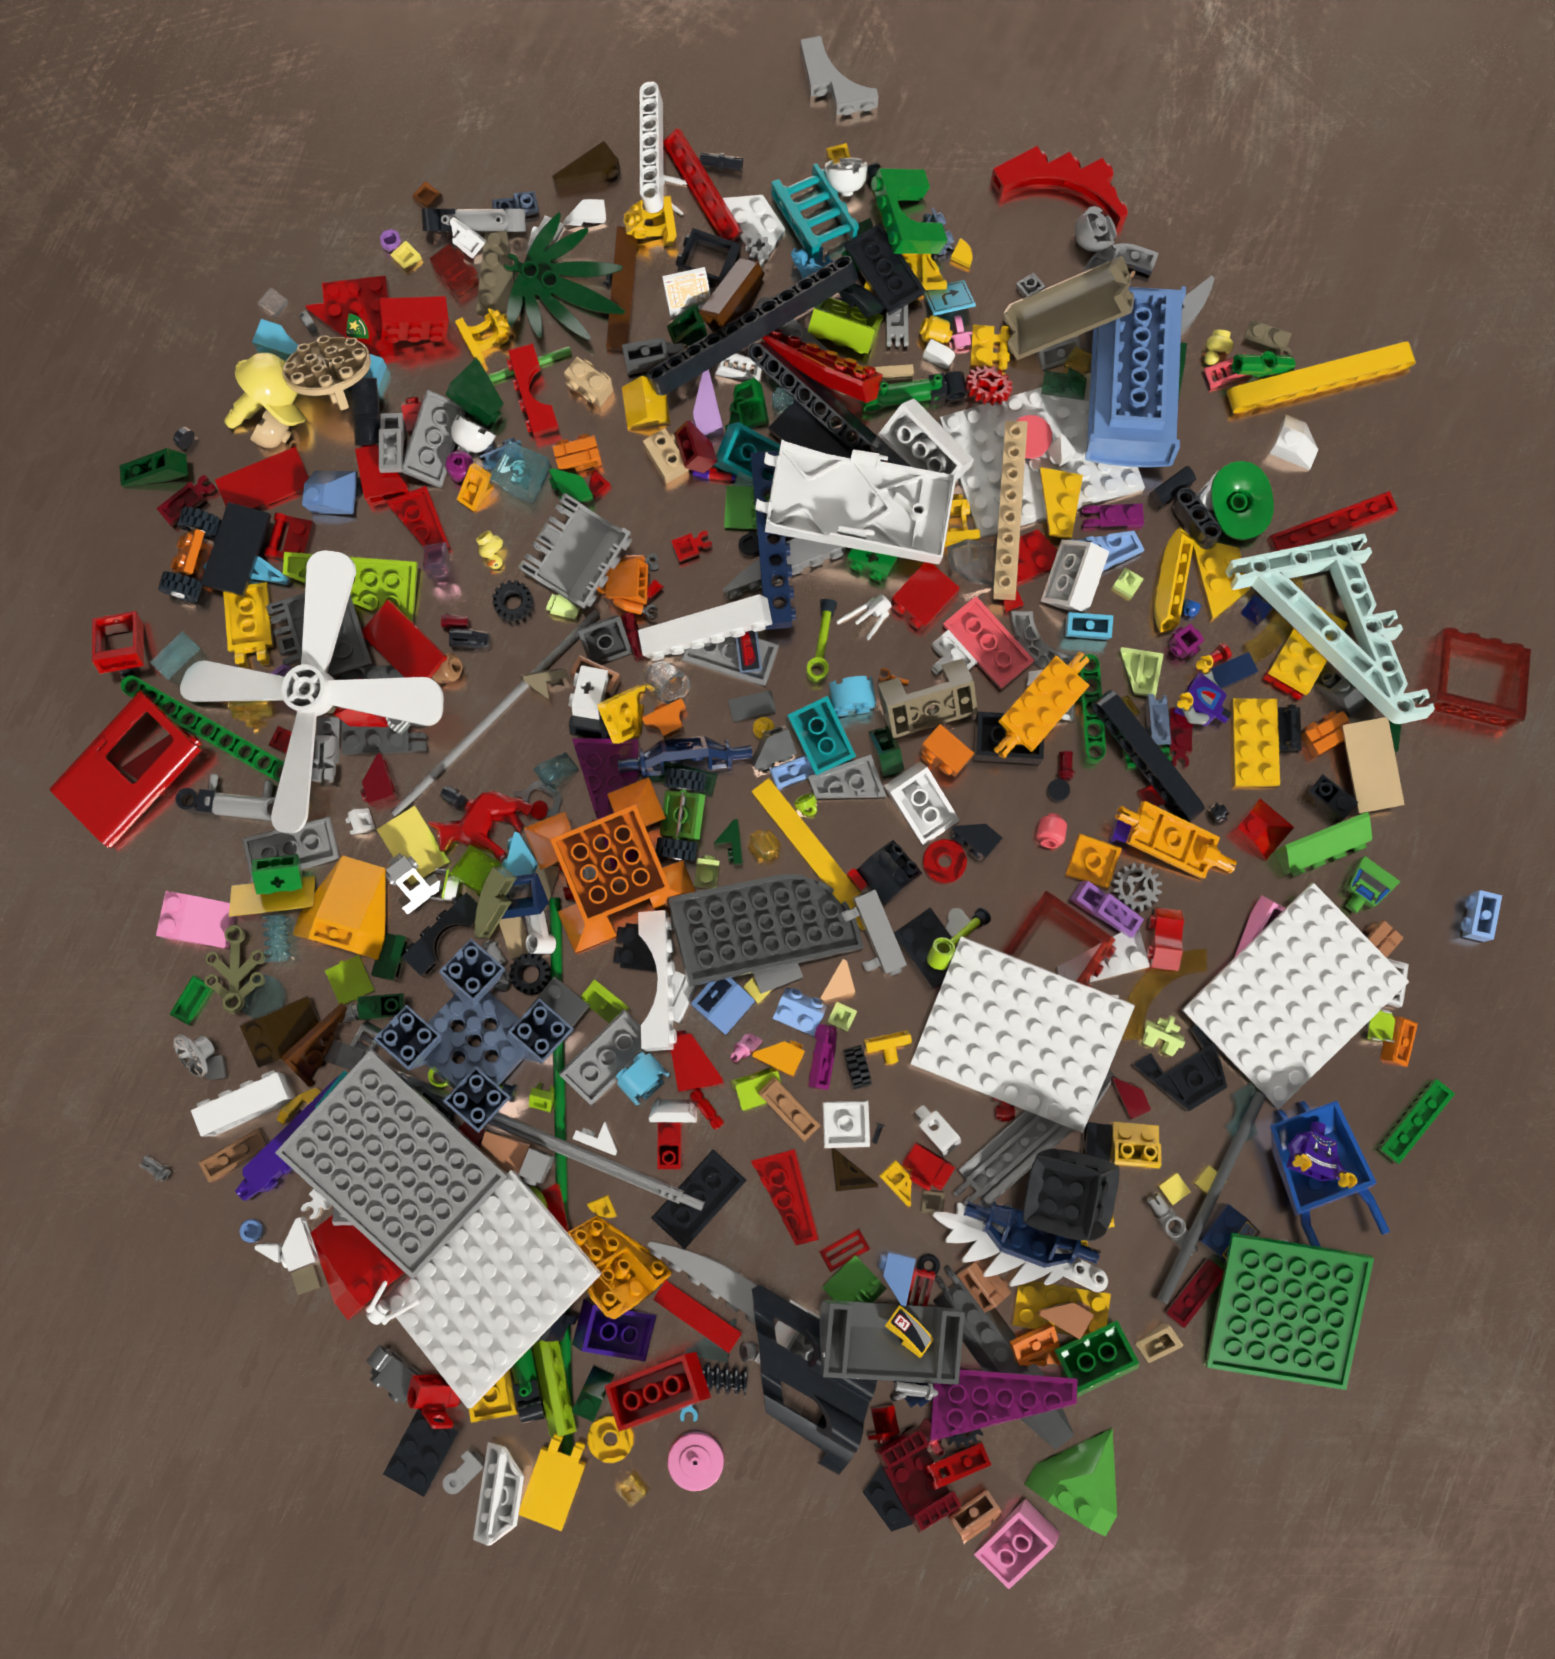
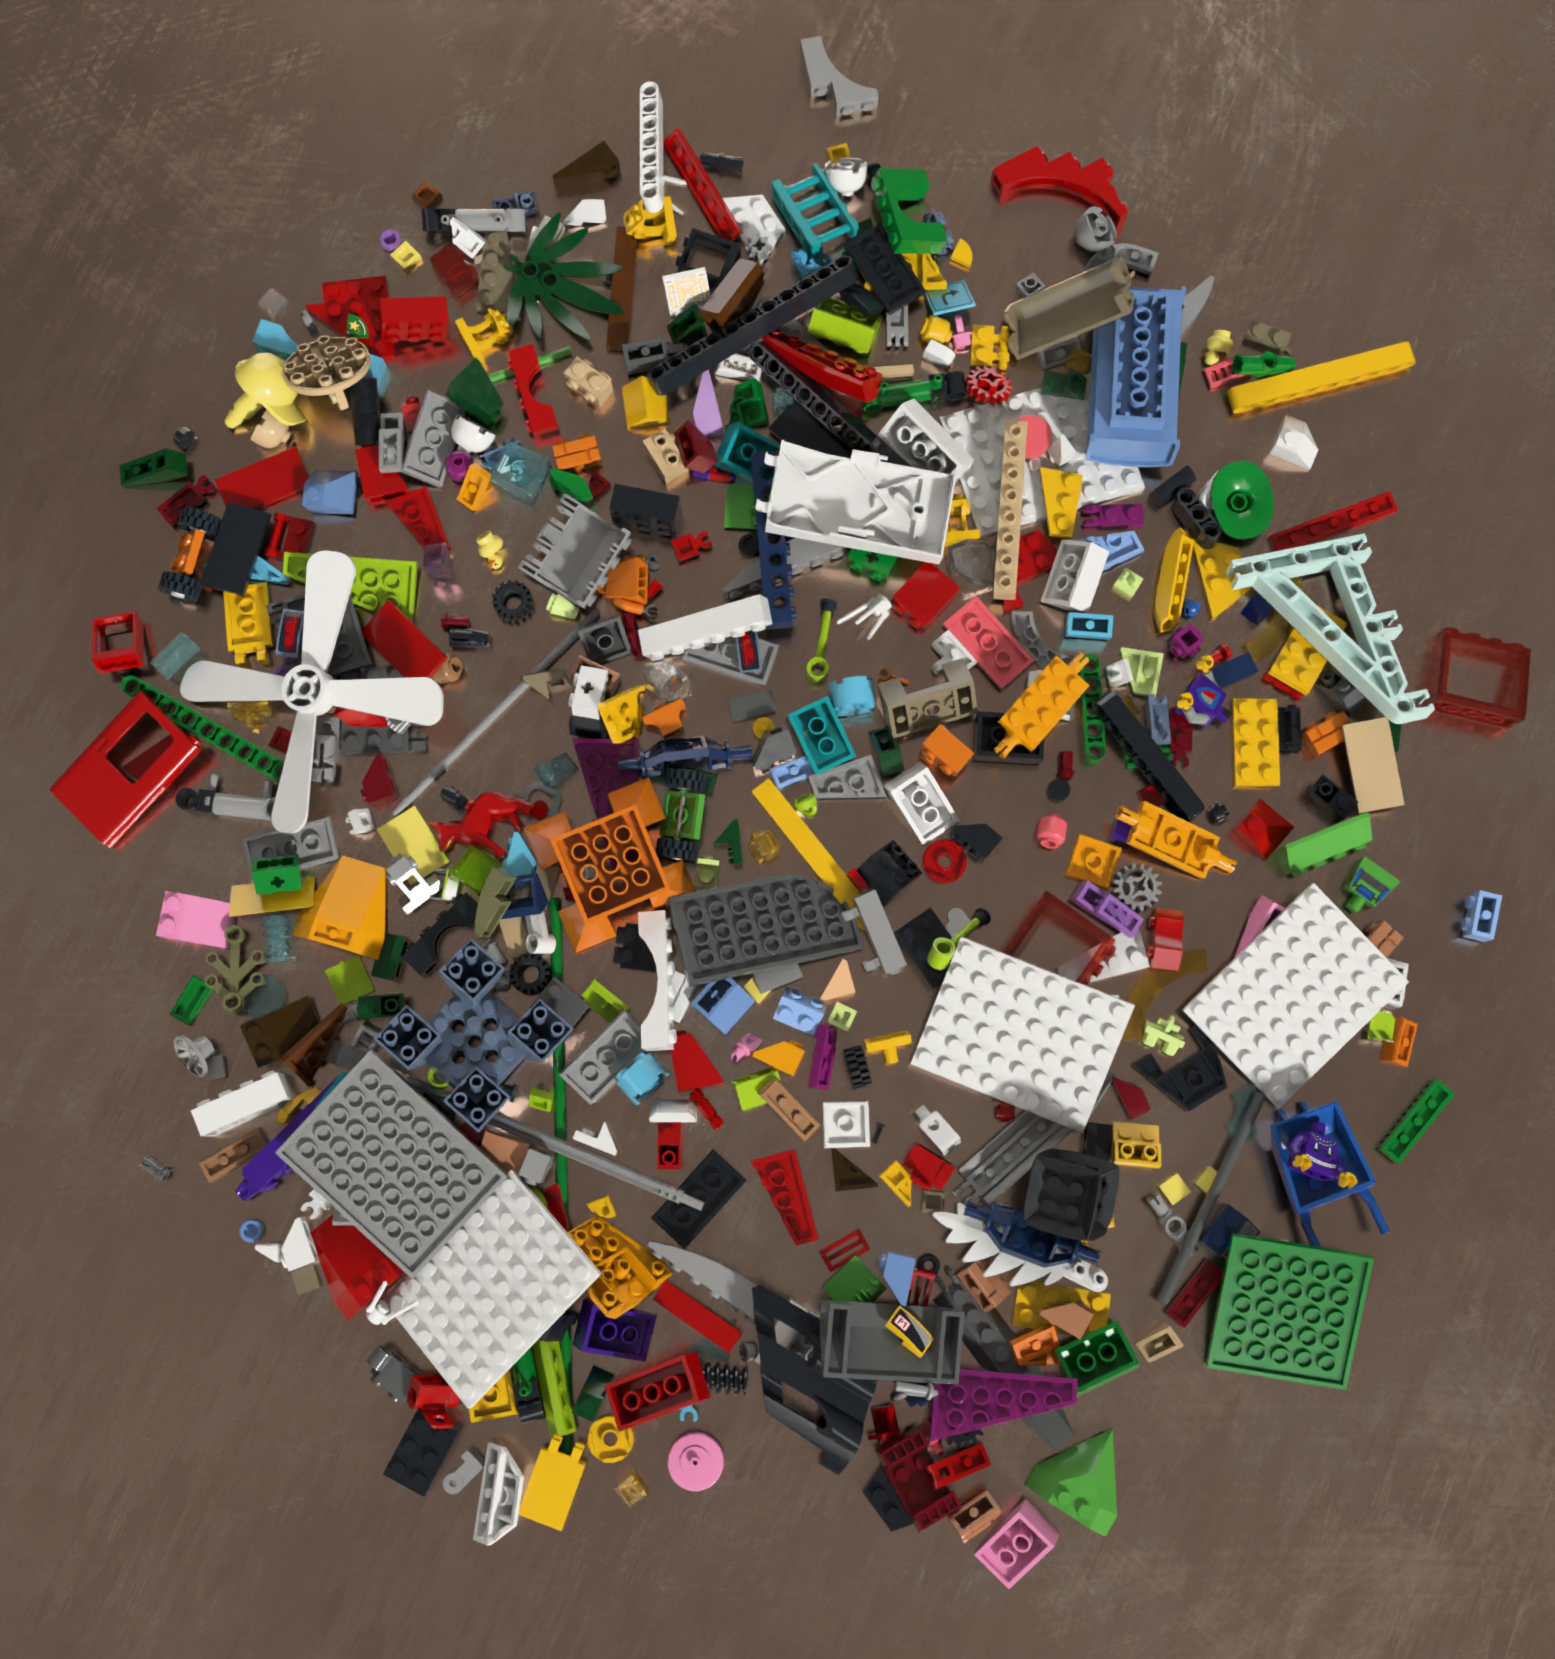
none -> slope [276,609,304,658]
none -> black brick [609,484,682,536]
none -> white tile [1105,659,1133,687]

